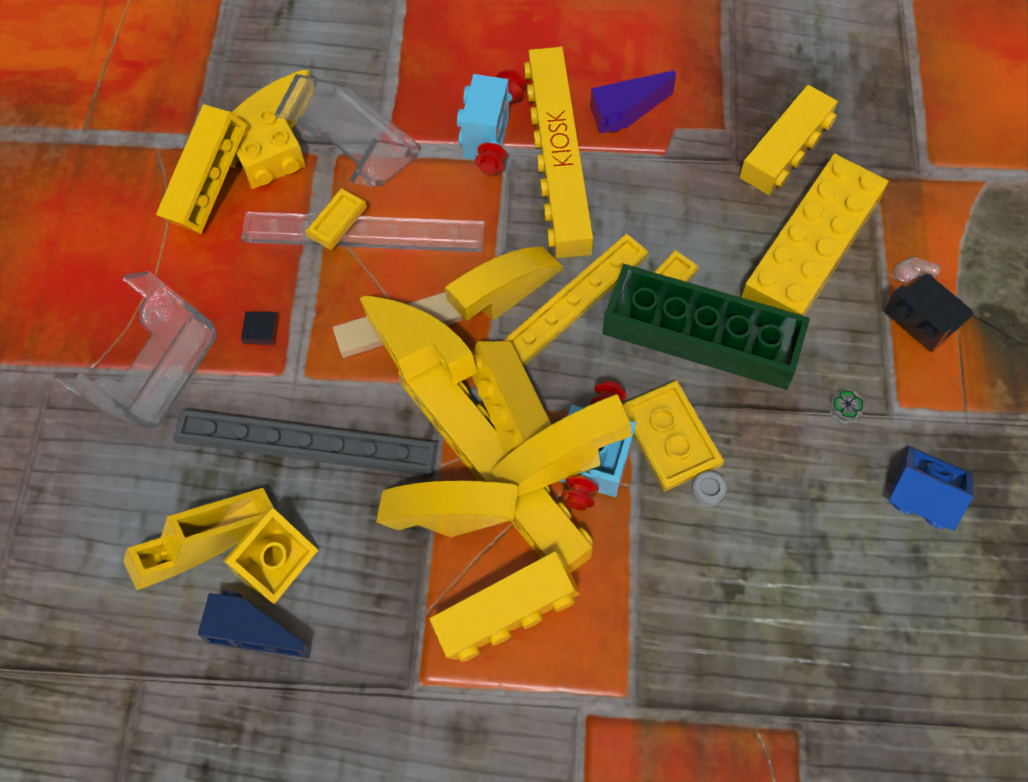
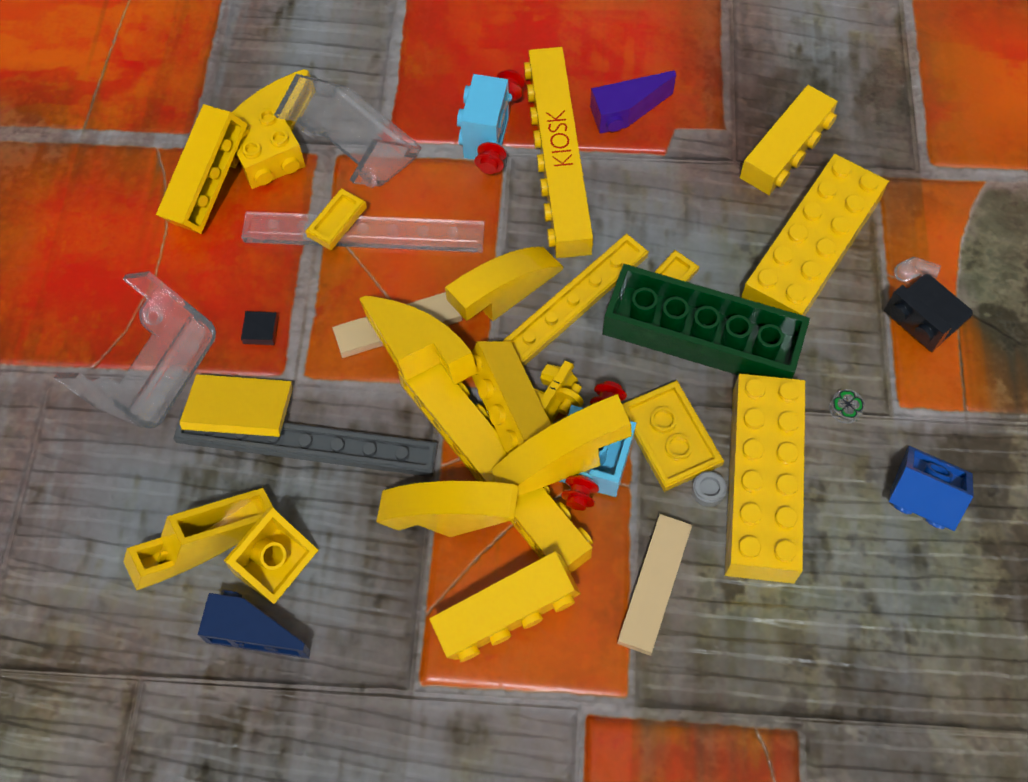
none -> yellow tile [180,374,293,437]
none -> yellow hips [534,361,584,424]
none -> tan tile [617,514,692,656]
none -> yellow brick [725,374,805,584]

